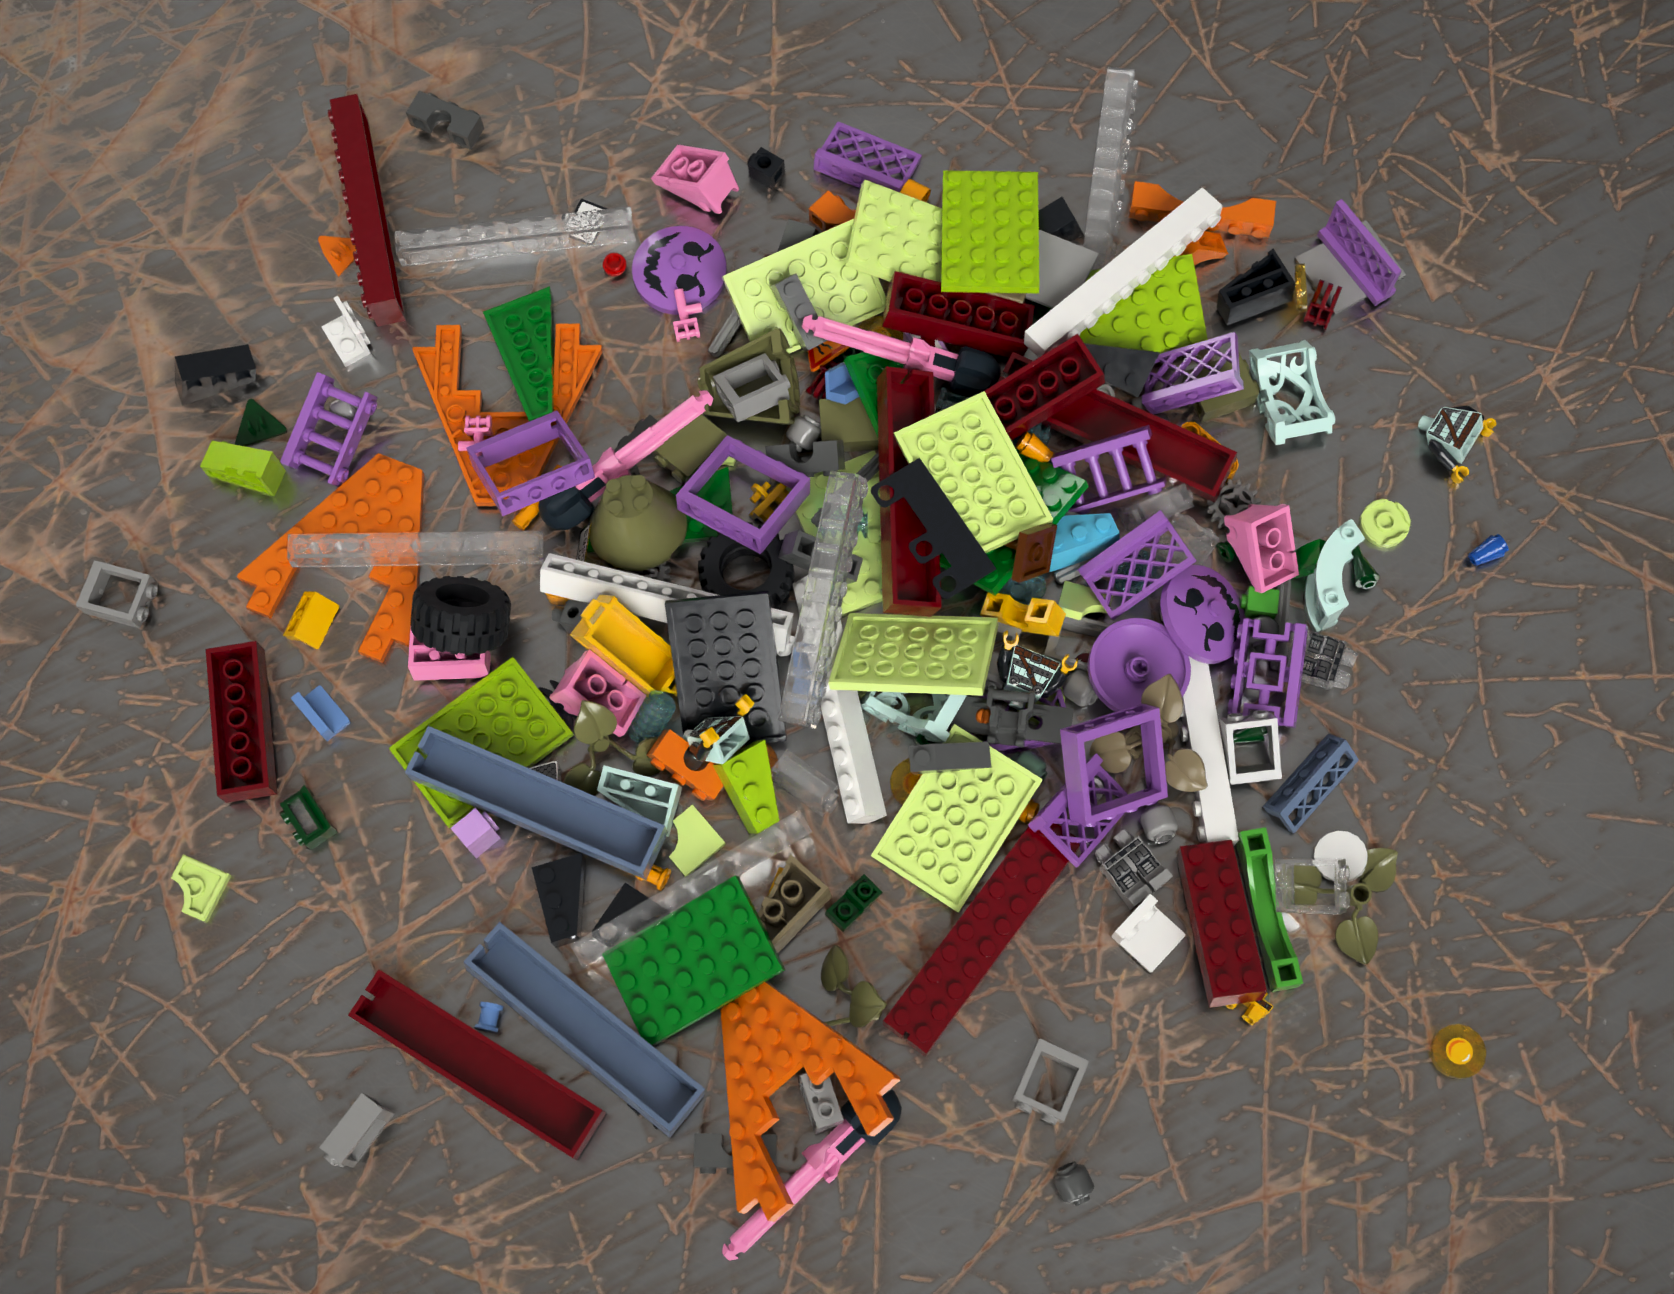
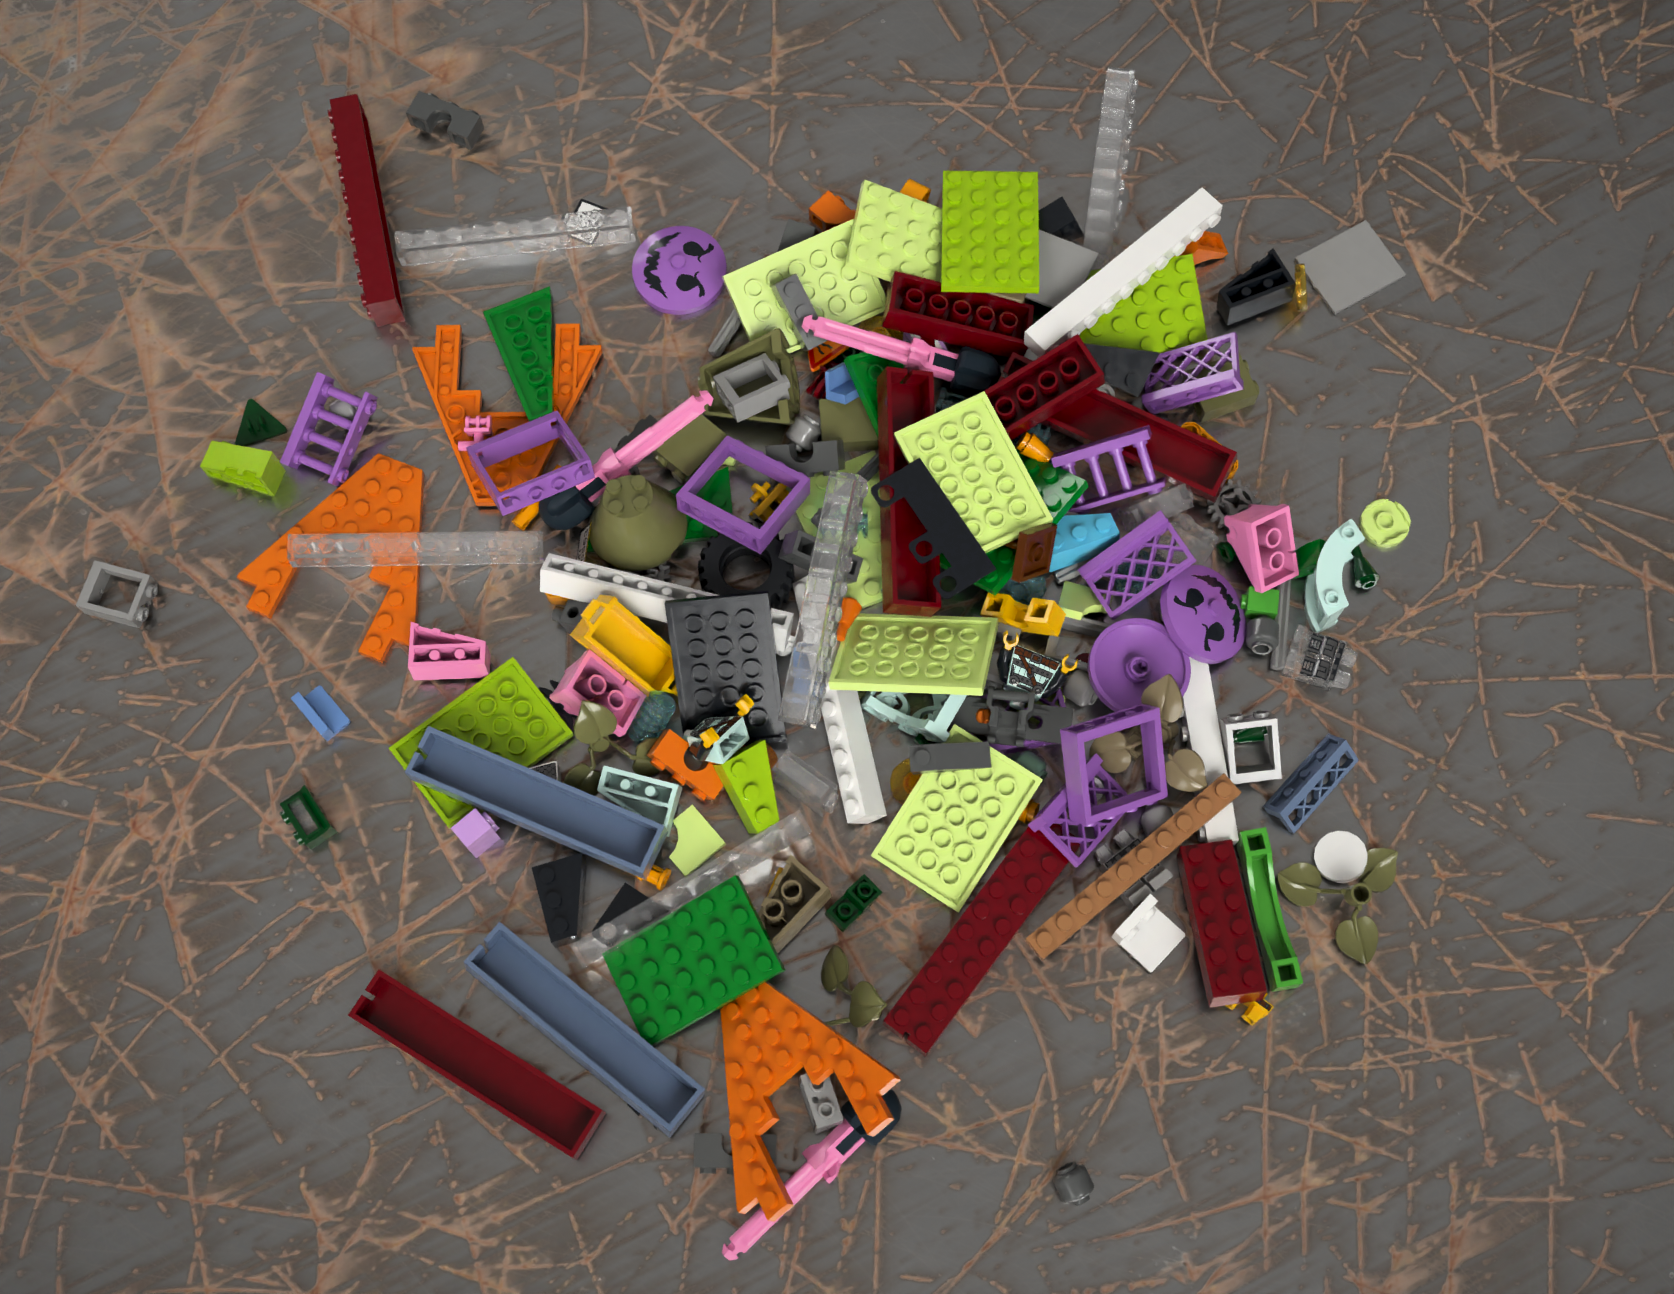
yellowish green tile [171,854,232,923] -> none
black wedge [175,344,256,406] -> none
dark red brick [205,641,277,803] -> none
yellow panel [283,591,339,649] -> none
orange piece [318,236,356,277] -> none
light grey window [319,1093,394,1168] -> none
white bracket [321,296,371,367] -> none
black tyre [410,576,511,655] -> none
medium blue bush [474,1002,504,1033] -> none
red plate [603,253,627,276] -> none
bright pink piece [651,145,739,214] -> none
bright pink arm [673,289,702,342] -> none
black brick [747,147,785,189] -> none
medium lavender fence [814,121,922,192] -> none
light grey window [1012,1038,1089,1125] -> none
orange arch [1129,181,1276,238] -> none
medium lavender fence [1228,618,1308,728] -> none
light aqua fence [1249,340,1335,445] -> none
clear window [1275,857,1350,915] -> none
dark red arm [1303,279,1343,330] -> none
medium lavender fence [1317,199,1402,306] -> none
torso [1418,405,1496,483] -> none
clear yellow tile [1431,1024,1486,1079] -> none
blue cone [1468,534,1509,567] -> none
none -> orange cone [835,597,862,641]
none -> medium nougat plate [1025,773,1242,961]

